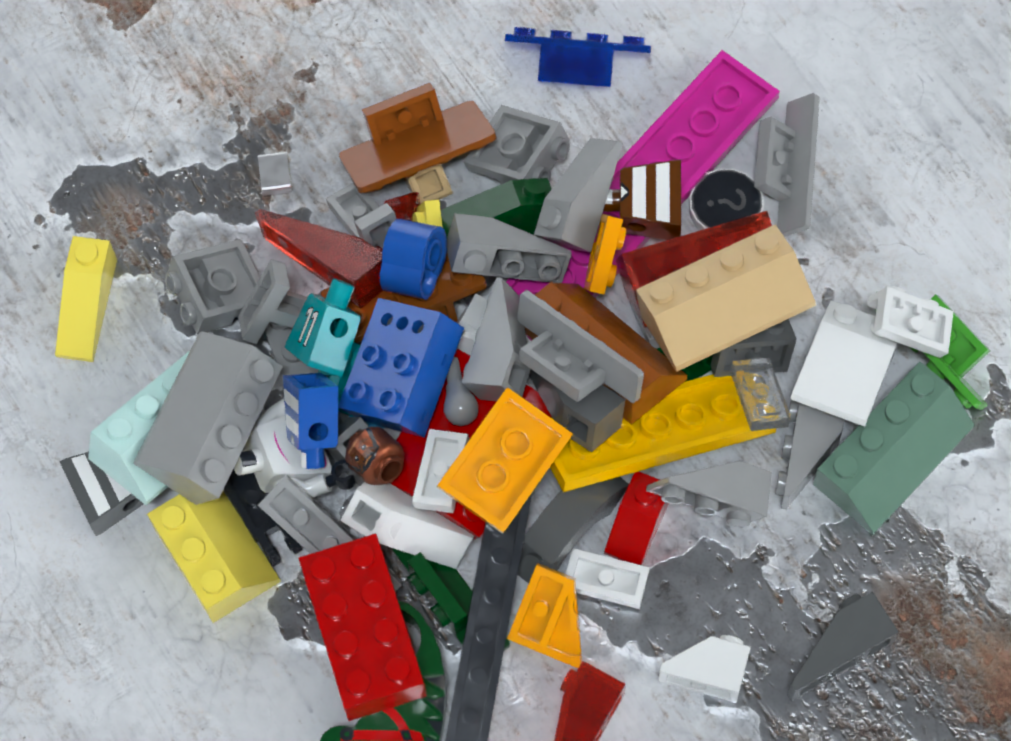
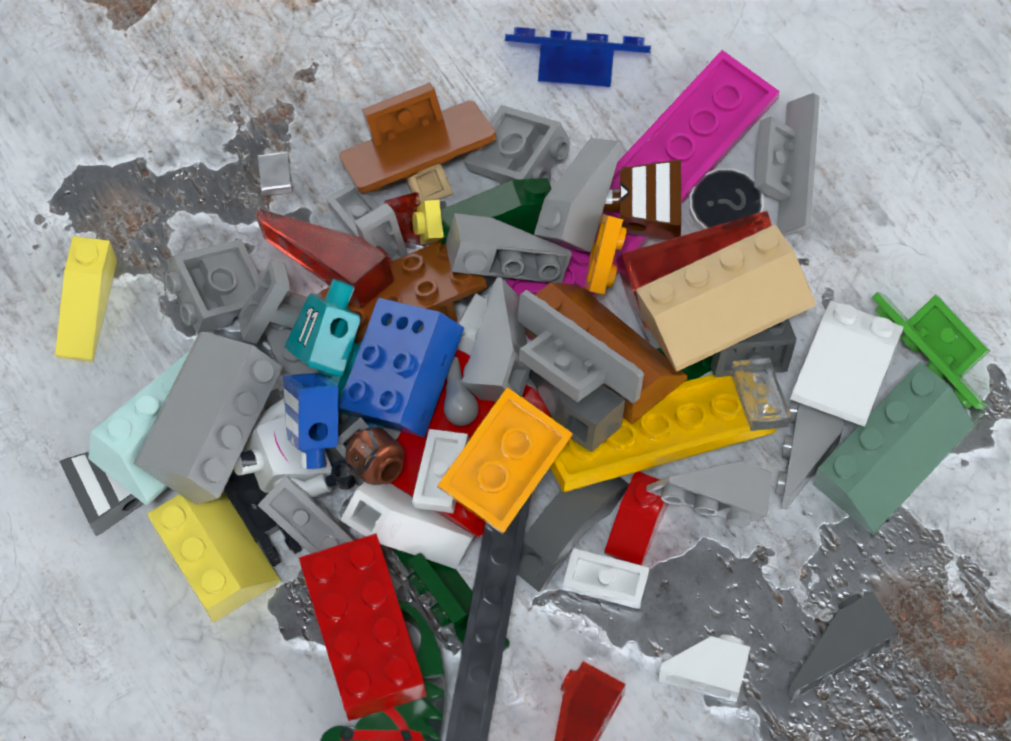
blue piece [380,219,447,299] -> none
light orange wing [507,563,582,669] -> none
white bracket [867,286,954,358] -> none

